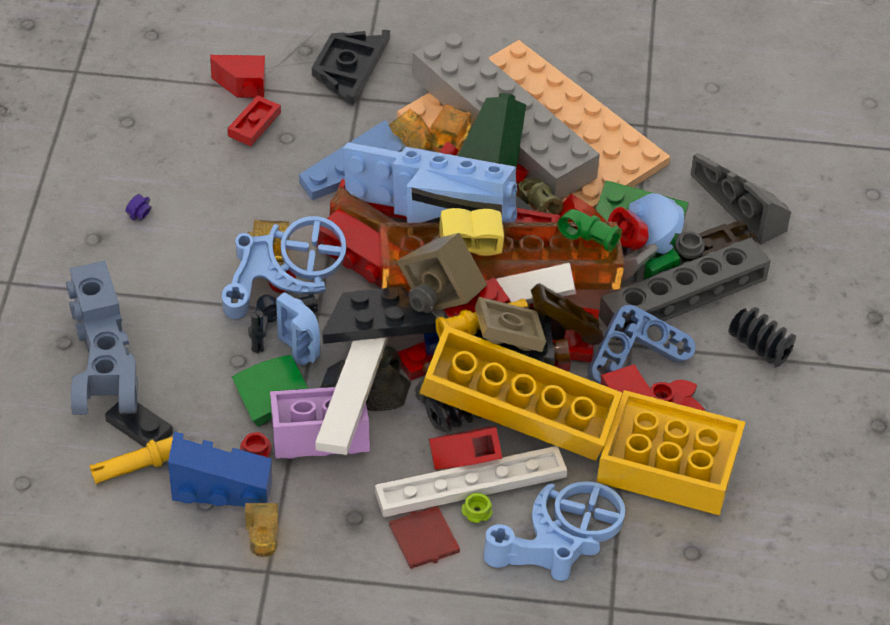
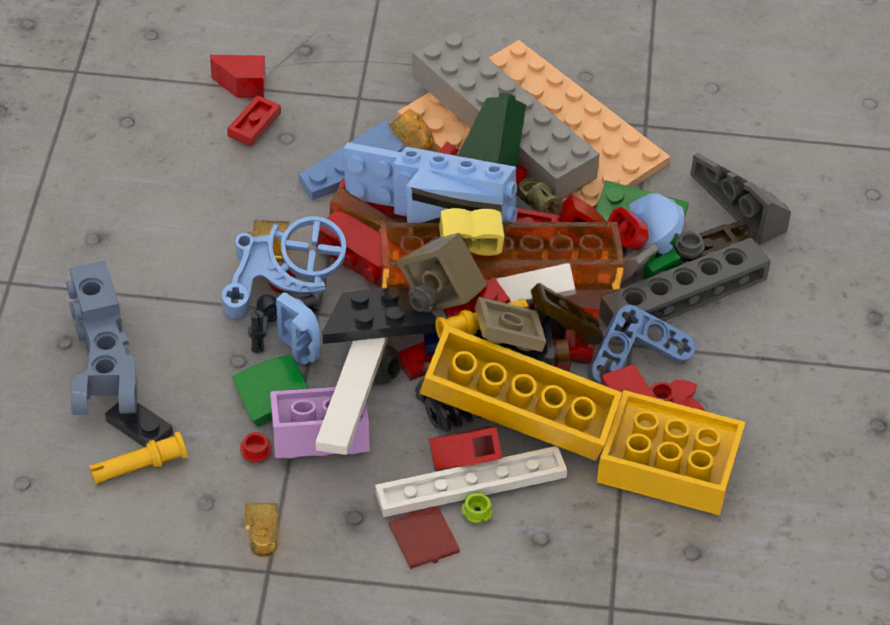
dark purple plate [125,194,152,221] -> none
blue wedge [168,431,272,509] -> none
black wing [312,30,390,105] -> none
clear smoke brick [320,360,411,411] -> none
clear yellow brick [431,104,471,150] -> none
light blue piece [483,481,625,581] -> none
green connector [558,209,622,252] -> none
black piece [728,307,796,368] -> none

